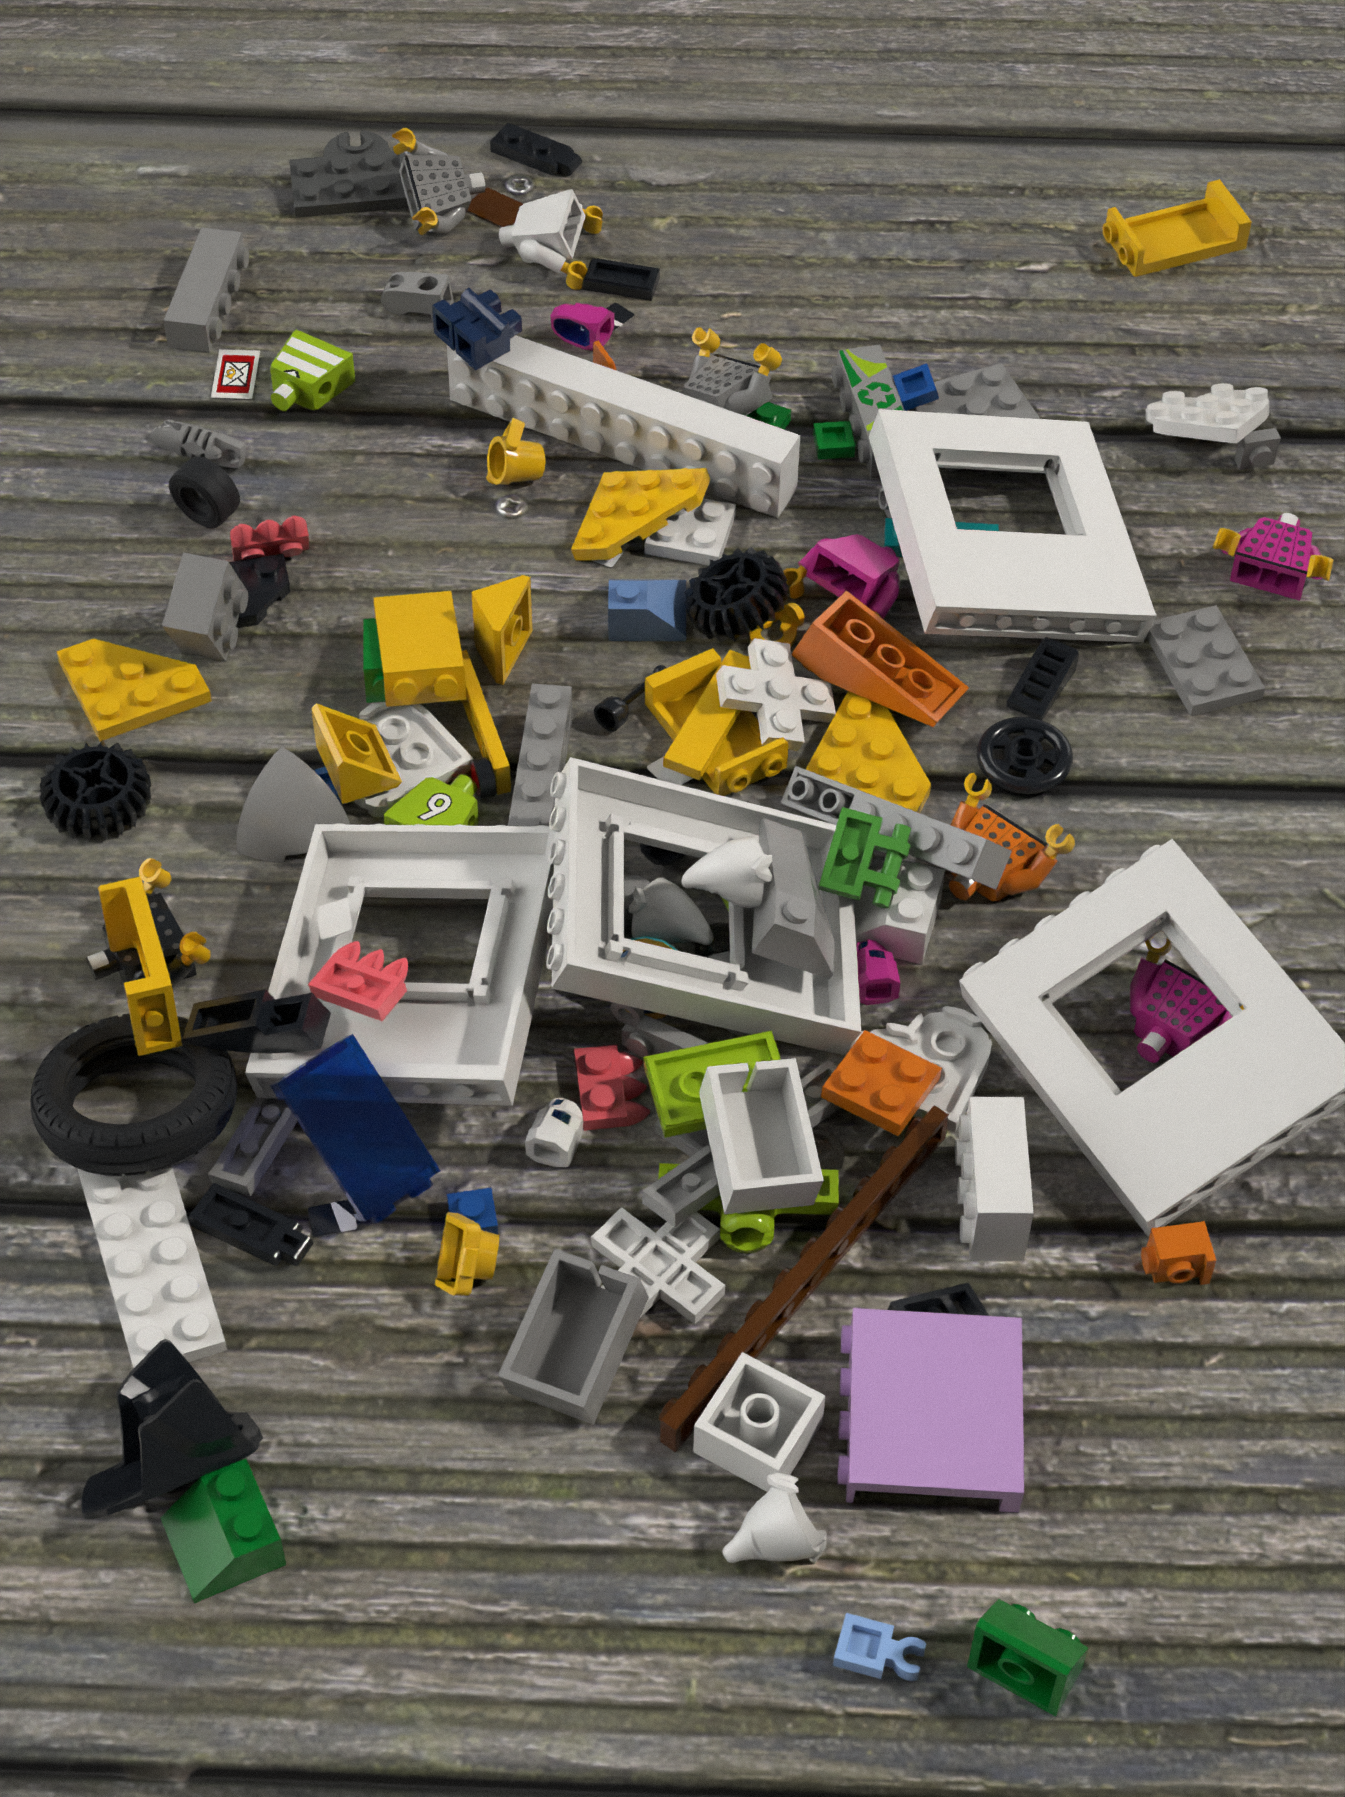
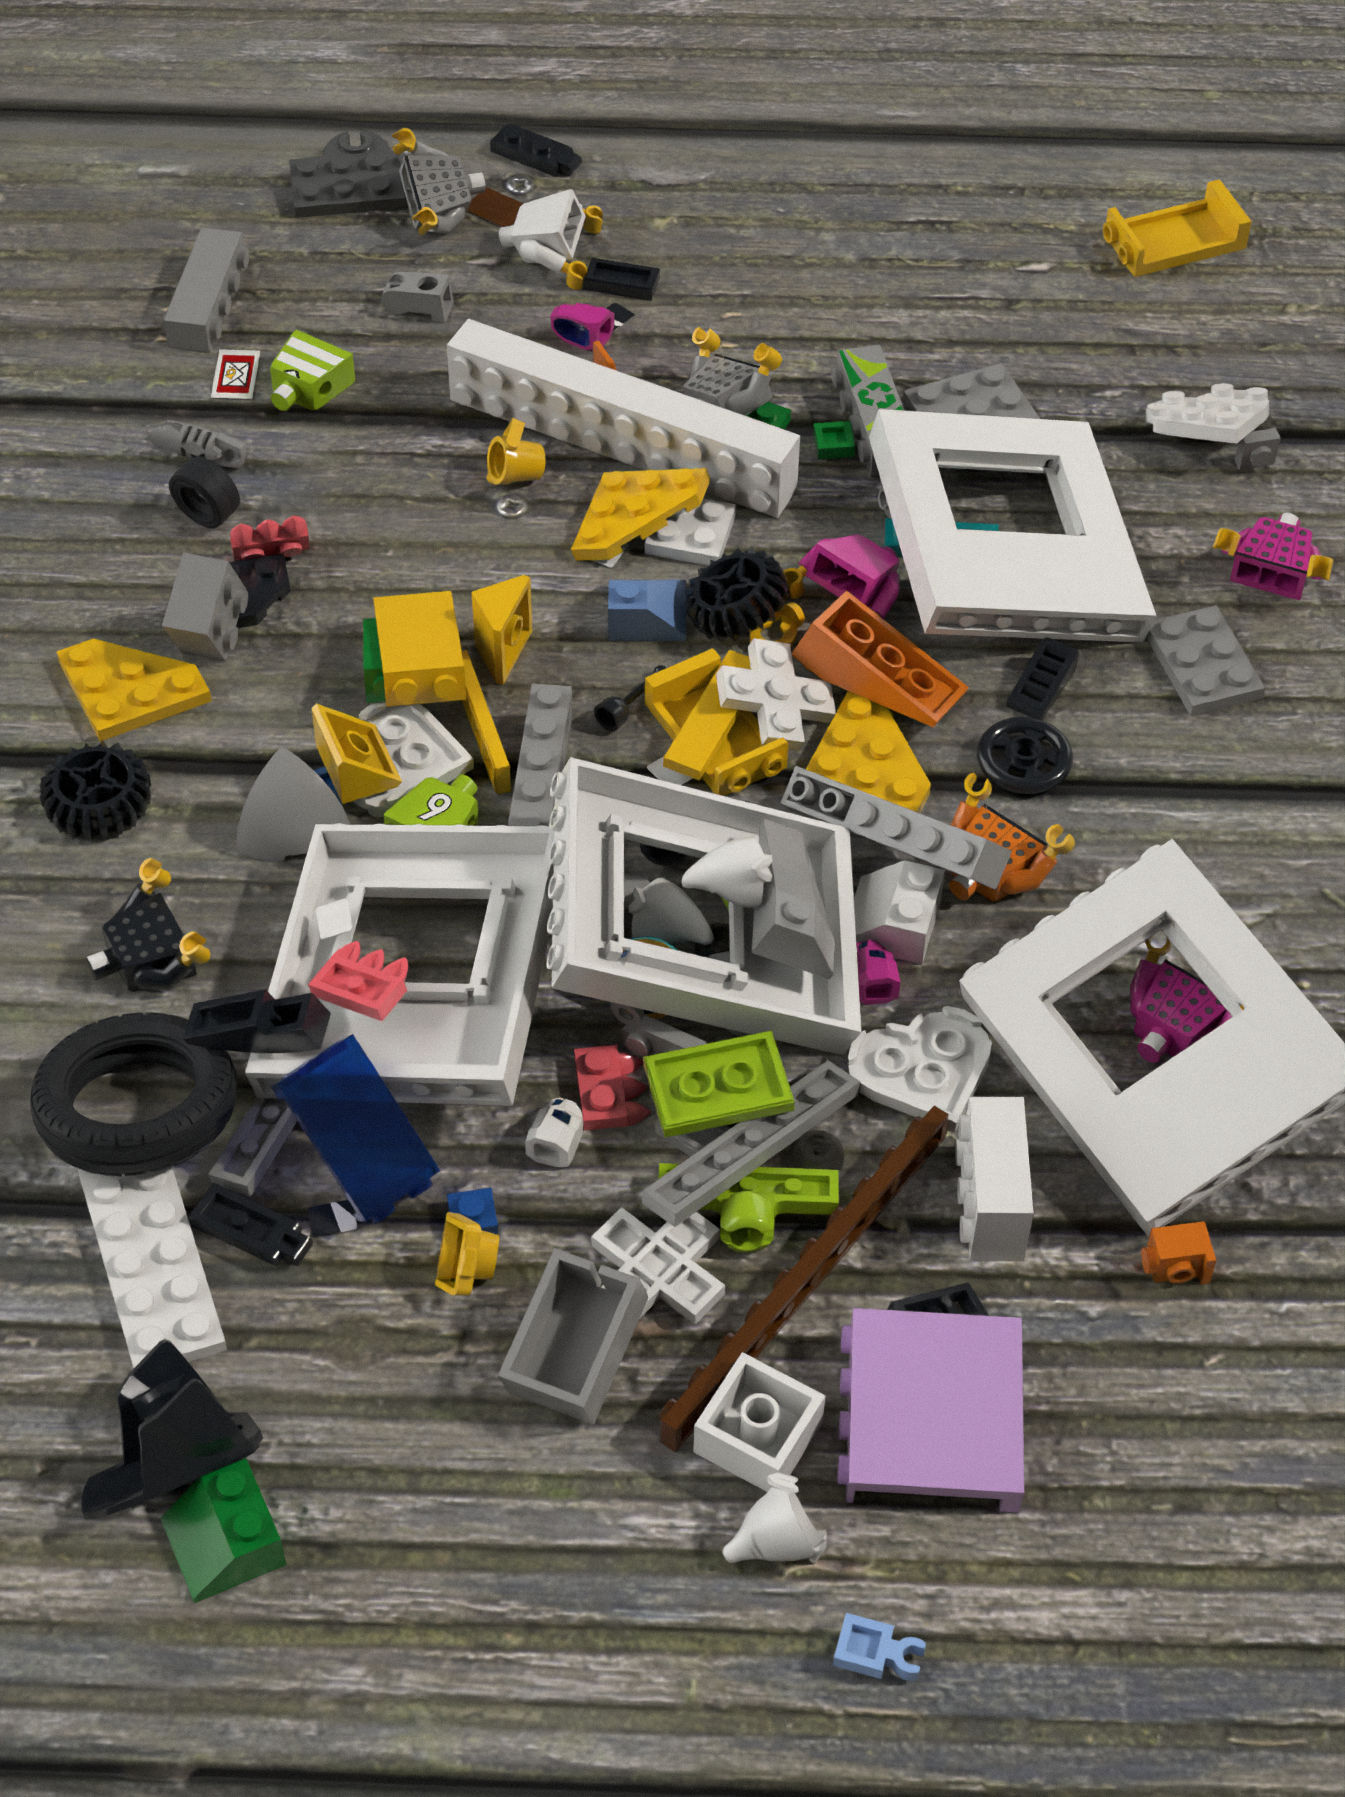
yellow panel [98,876,182,1056] -> none
dark blue hips [432,288,522,371] -> none
black tile [470,757,496,800] -> none
white piece [699,1058,824,1214] -> none
bright green plate [819,807,911,909] -> none
orange plate [821,1030,942,1136] -> none
blue plate [893,363,939,411] -> none
green slope [967,1599,1088,1717] -> none

